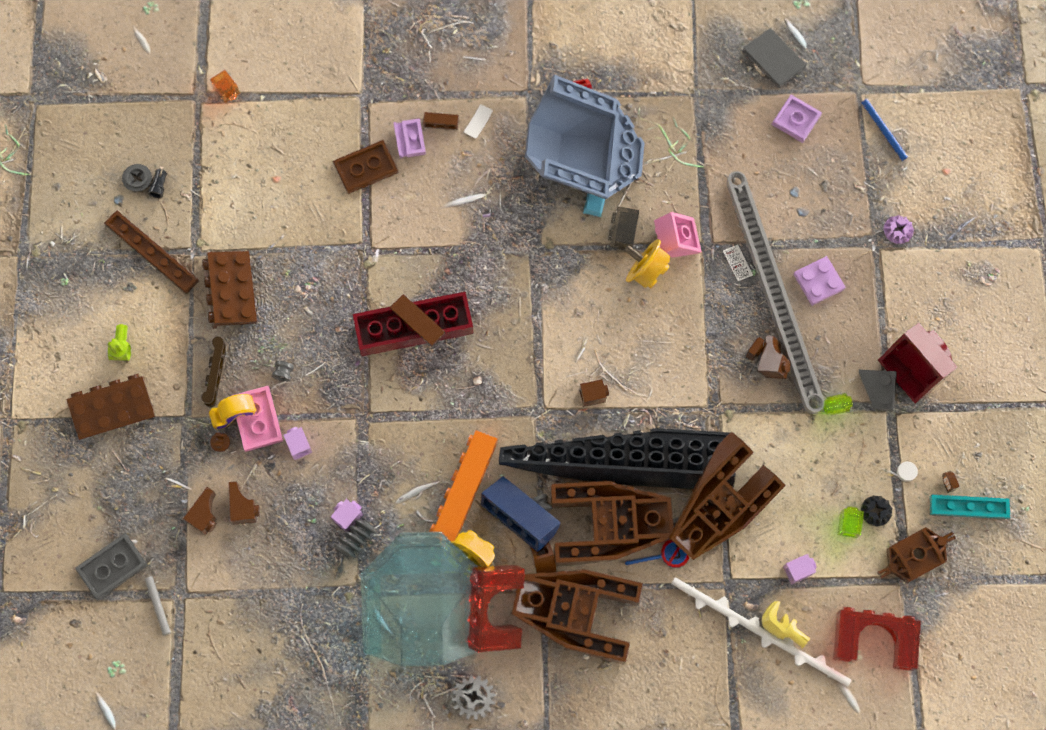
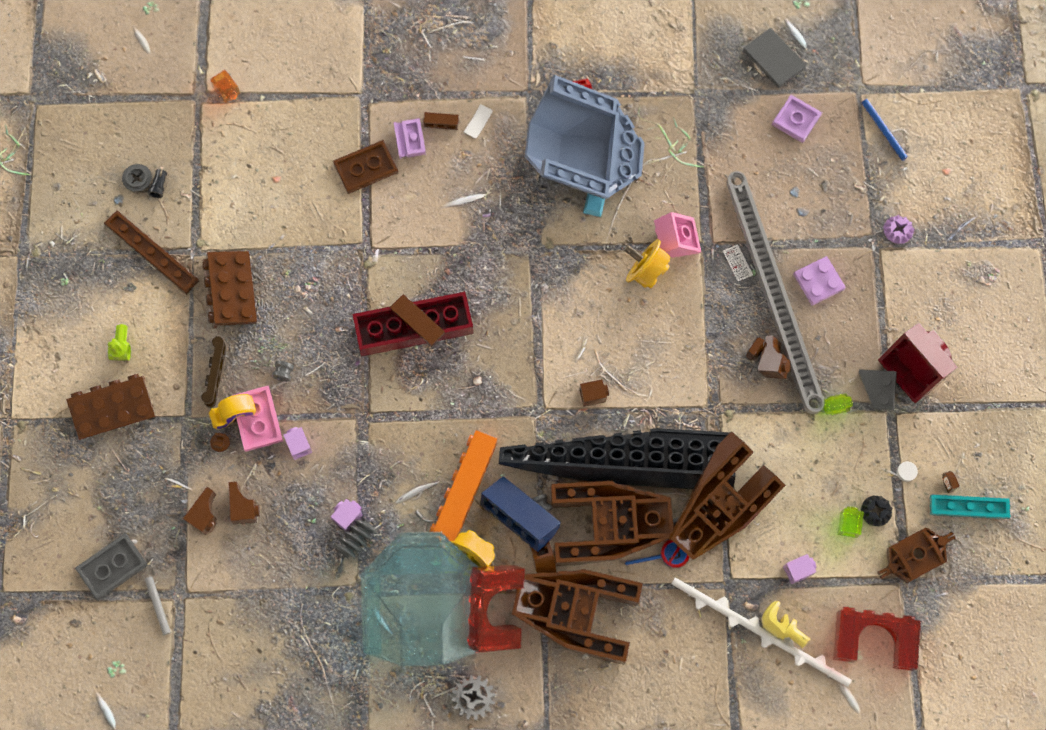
clear smoke brick [608,206,640,250] -> none

